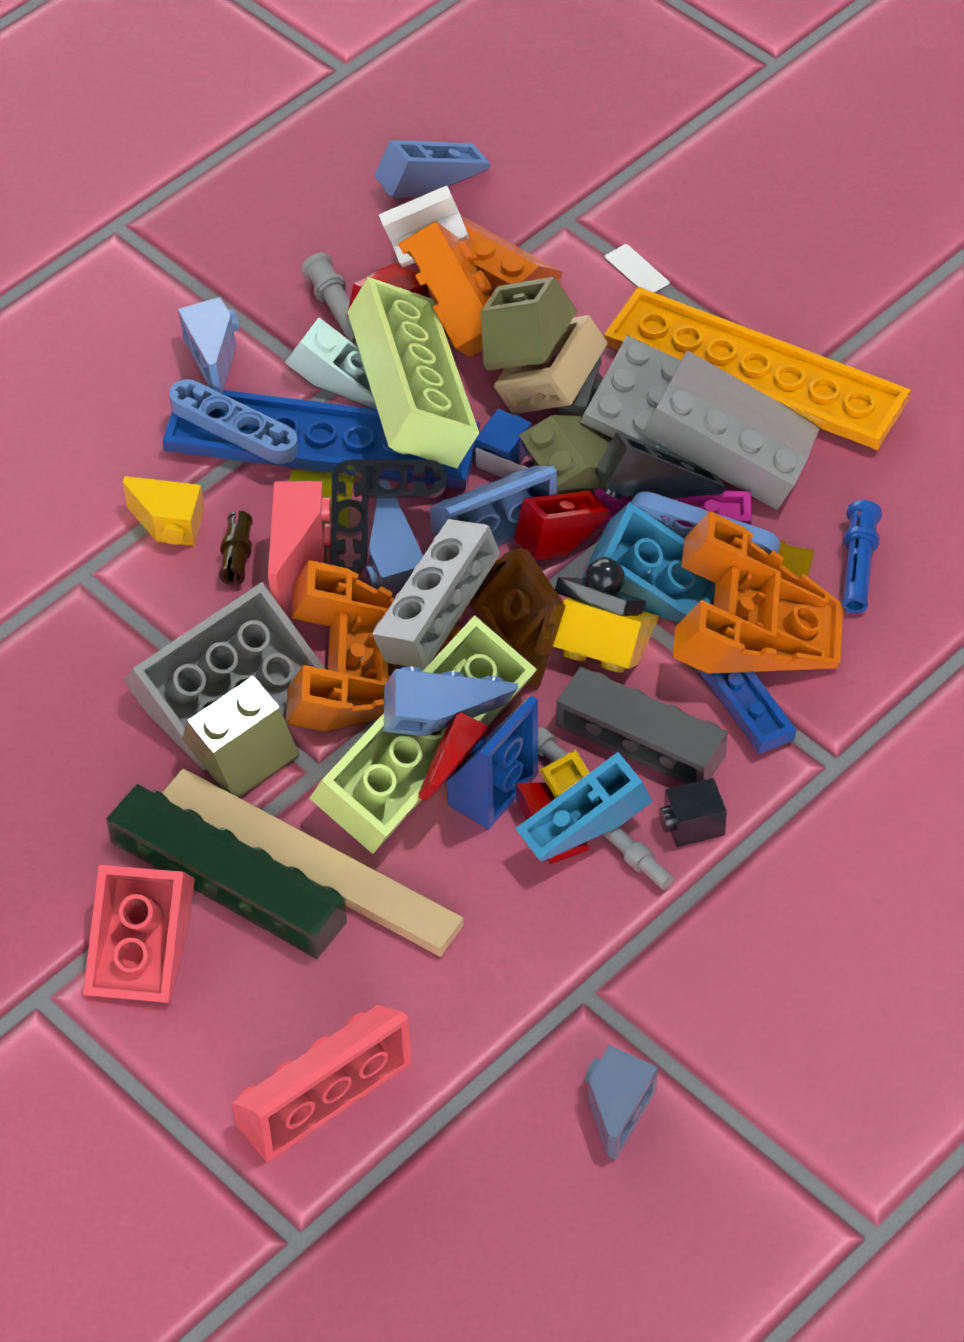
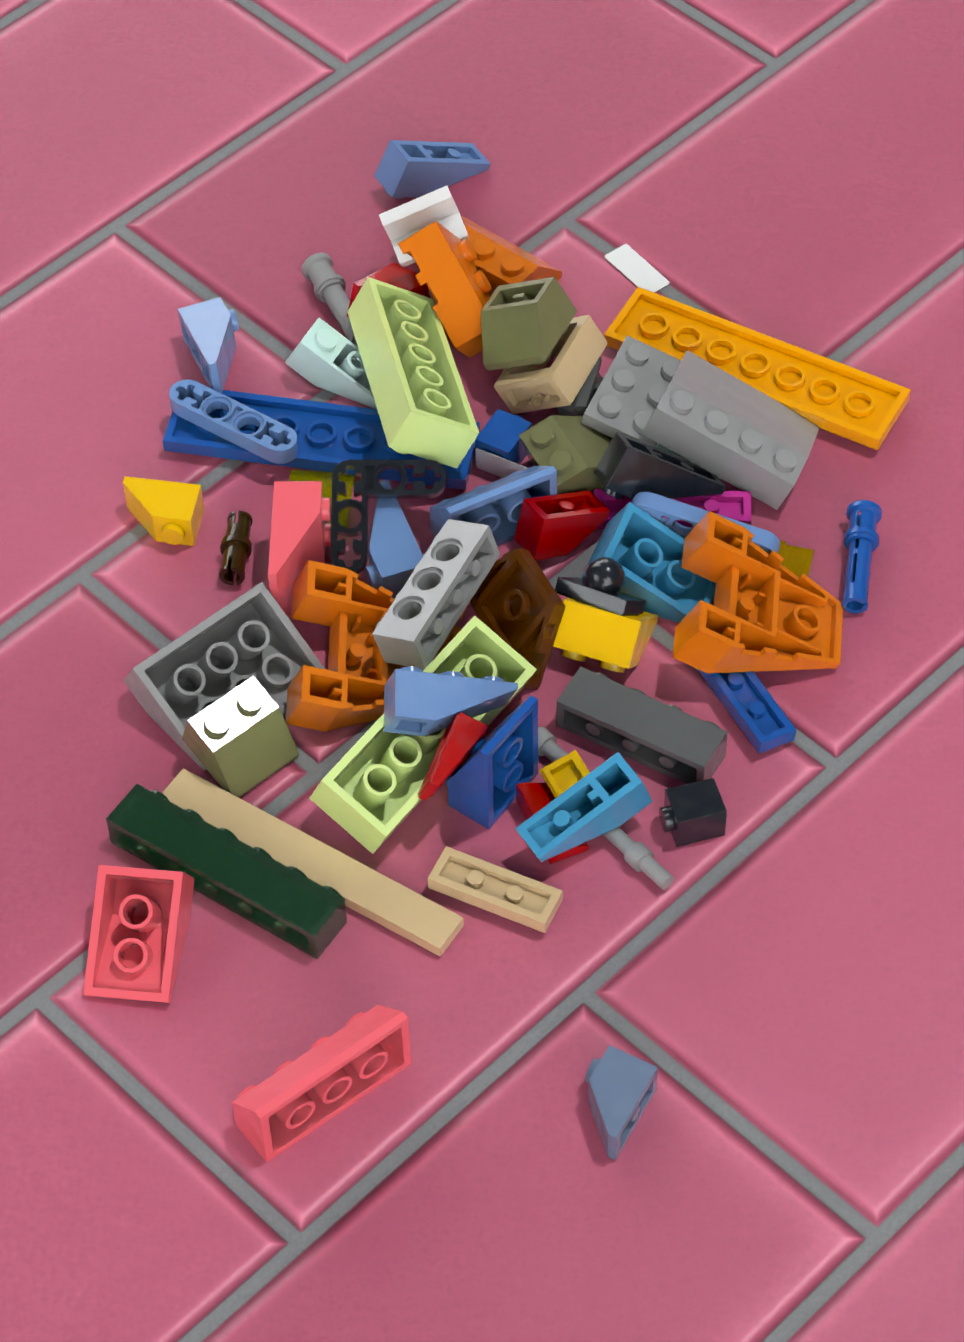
none -> tan plate [427,846,563,933]

